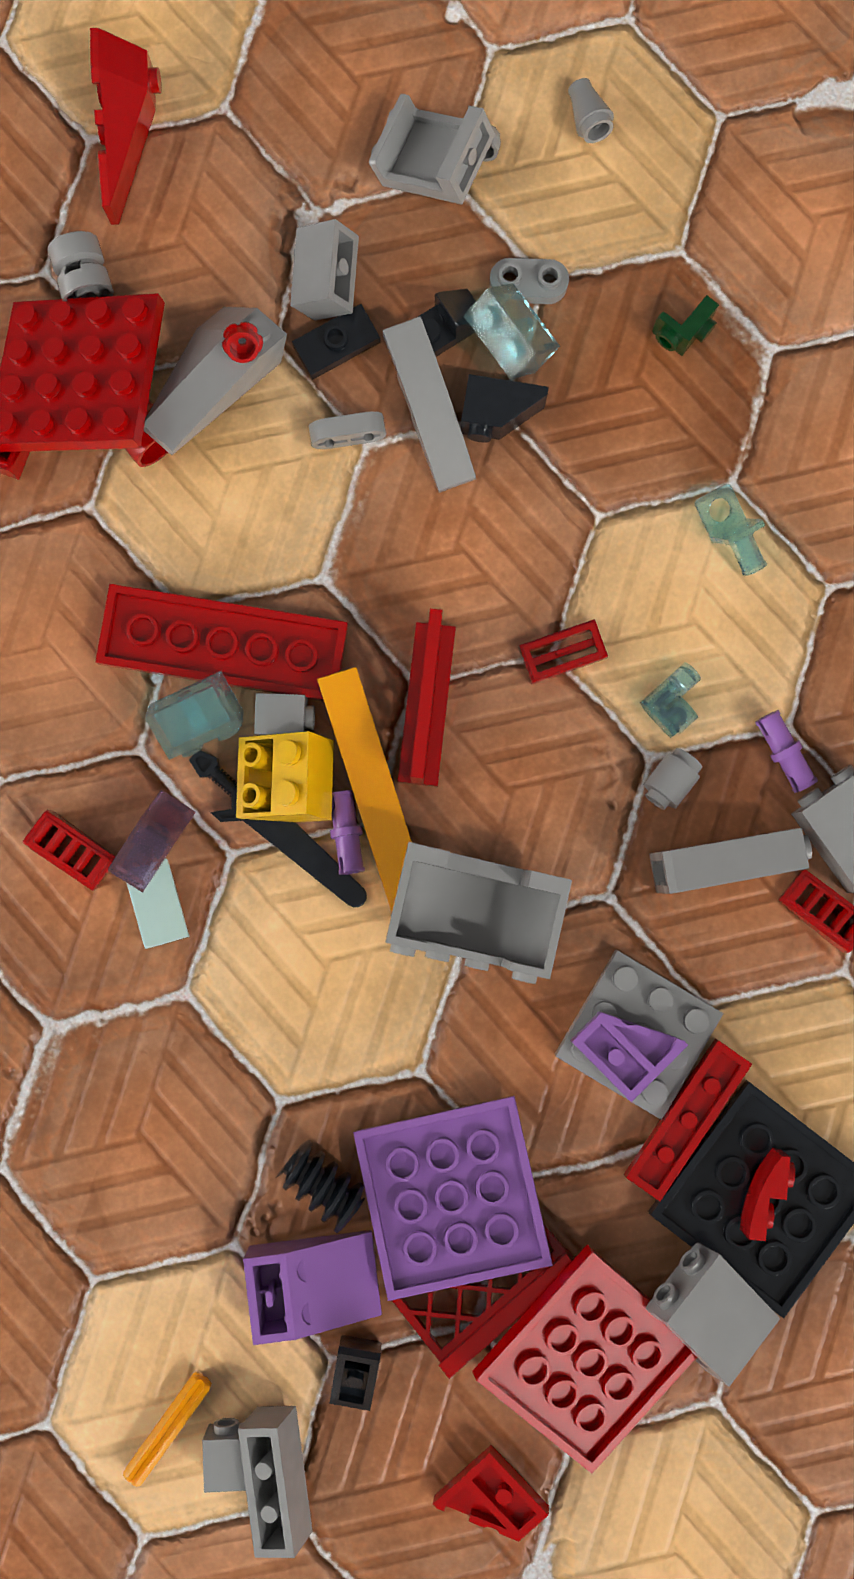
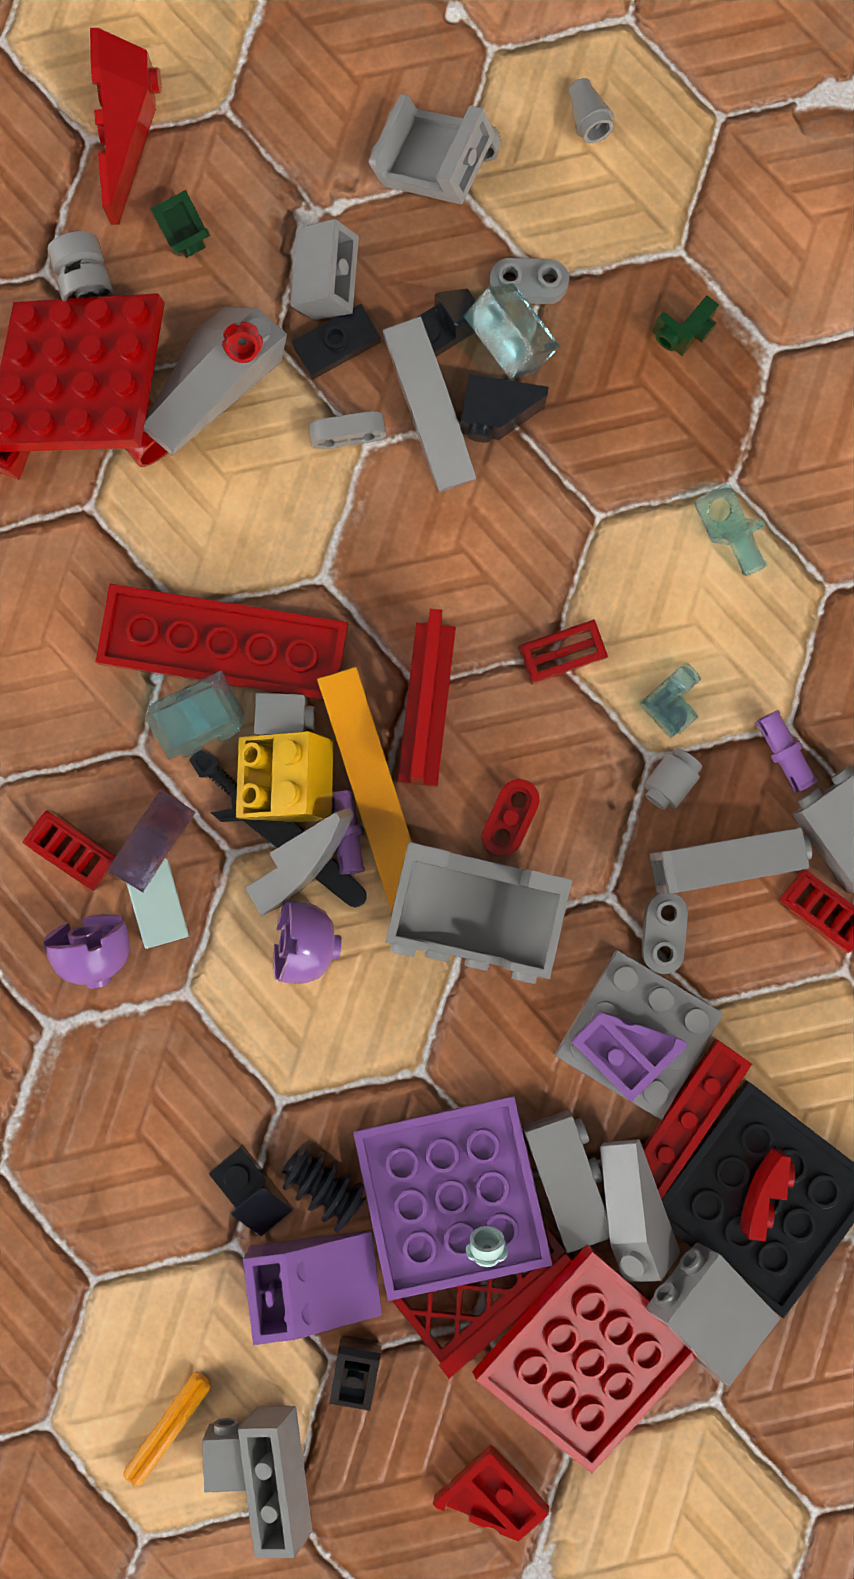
none -> medium lavender cylinder [43,914,130,989]
none -> dark green bracket [150,190,211,258]
none -> black slope [209,1144,294,1236]
none -> light grey slope [245,808,354,916]
none -> medium lavender cylinder [273,901,342,984]
none -> light aqua plate [466,1226,508,1267]
none -> red plate [481,779,540,857]
none -> light grey brick [523,1109,610,1253]
none -> light grey slope [600,1139,681,1282]
none -> light grey plate [641,893,688,974]

